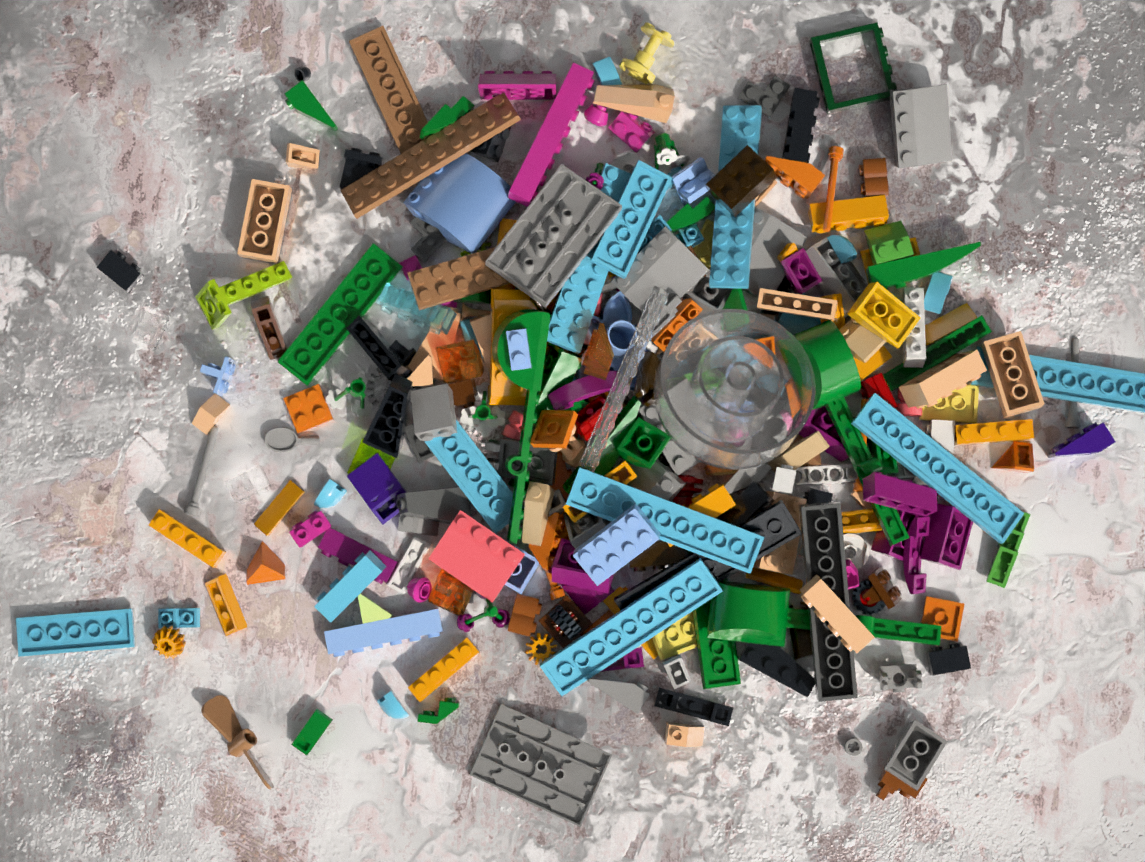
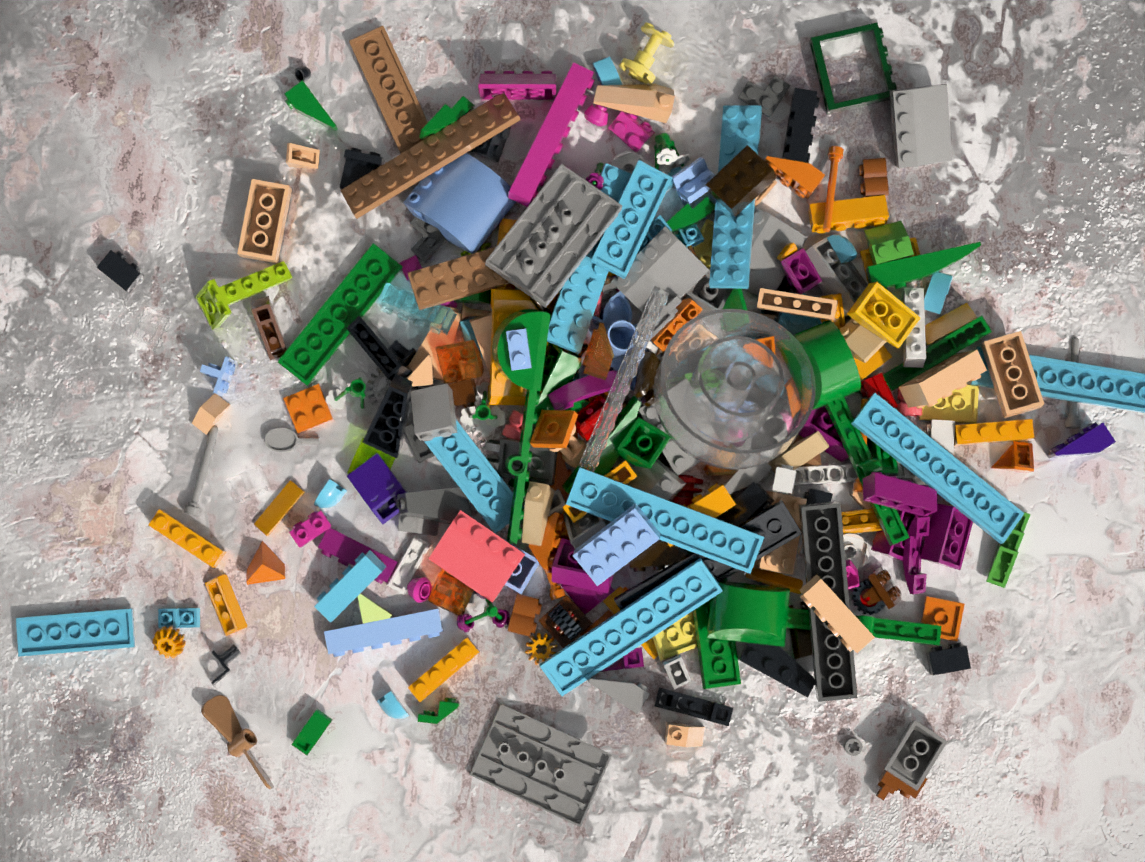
light grey piece [879,664,923,693] -> none
none -> black bracket [211,644,241,686]

